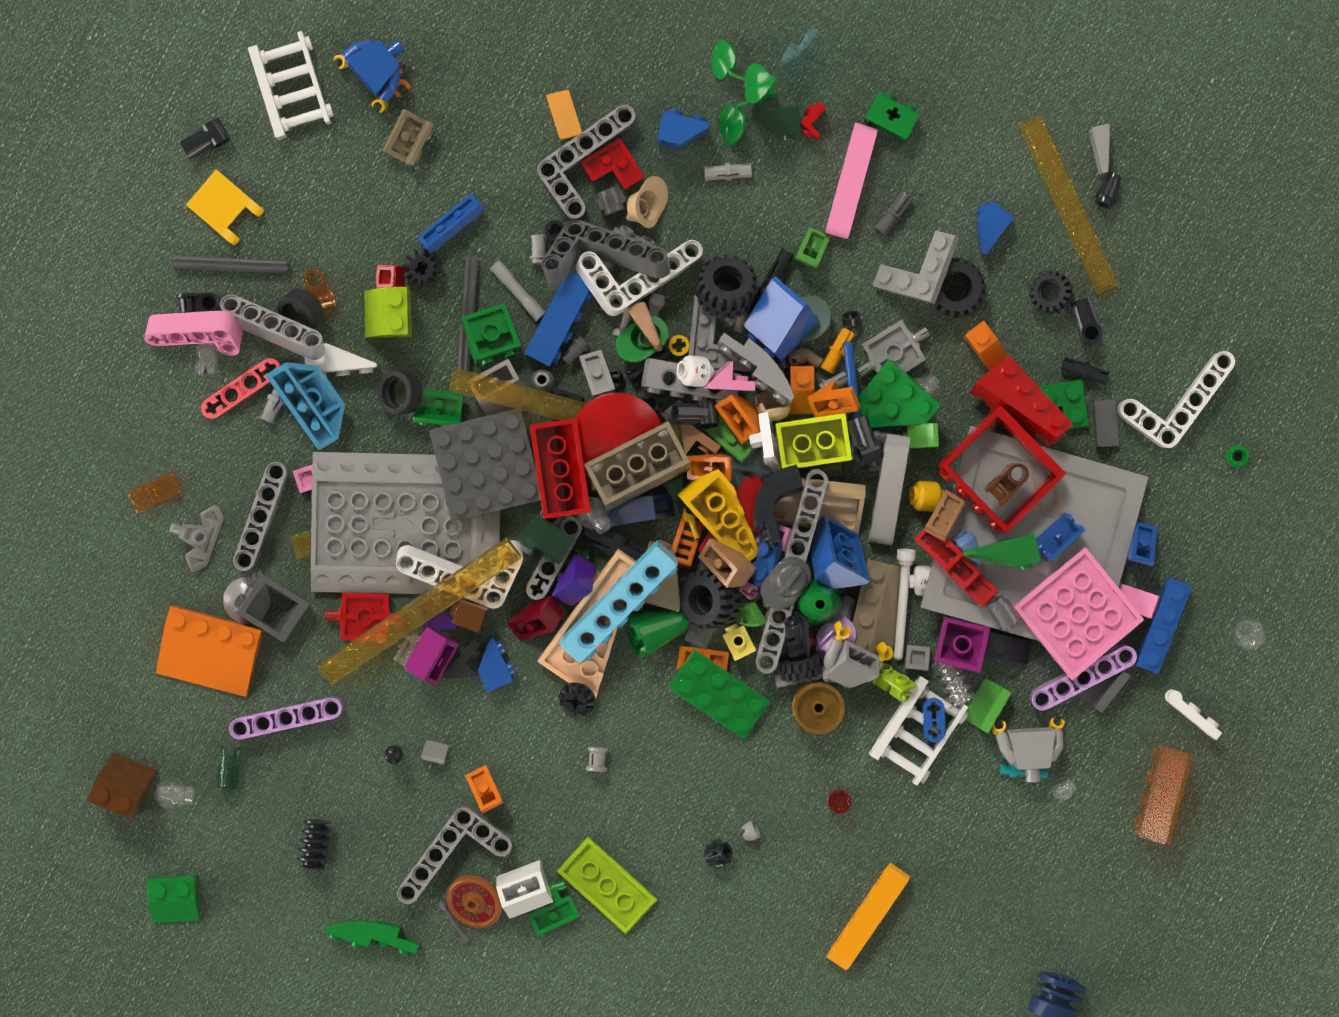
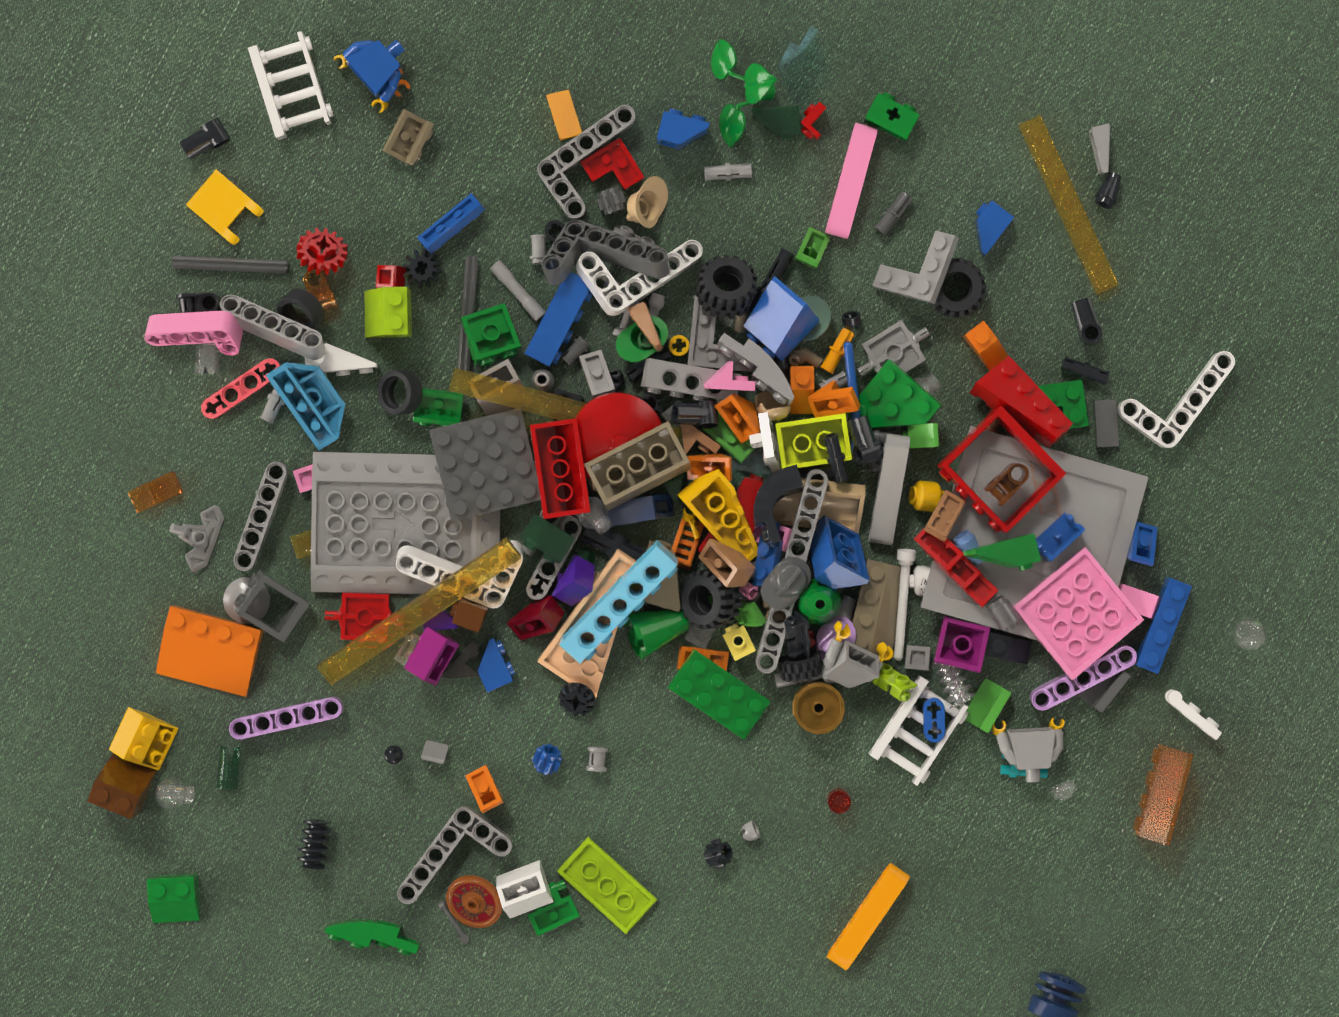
white head [677,355,714,387] -> none
black tyre [1028,270,1074,315] -> none
green plate [1226,445,1250,468] -> none
none -> yellow slope [109,707,179,771]
none -> red gear [296,228,348,275]
none -> blue gear [532,744,563,775]
none -> black pin [823,433,849,483]

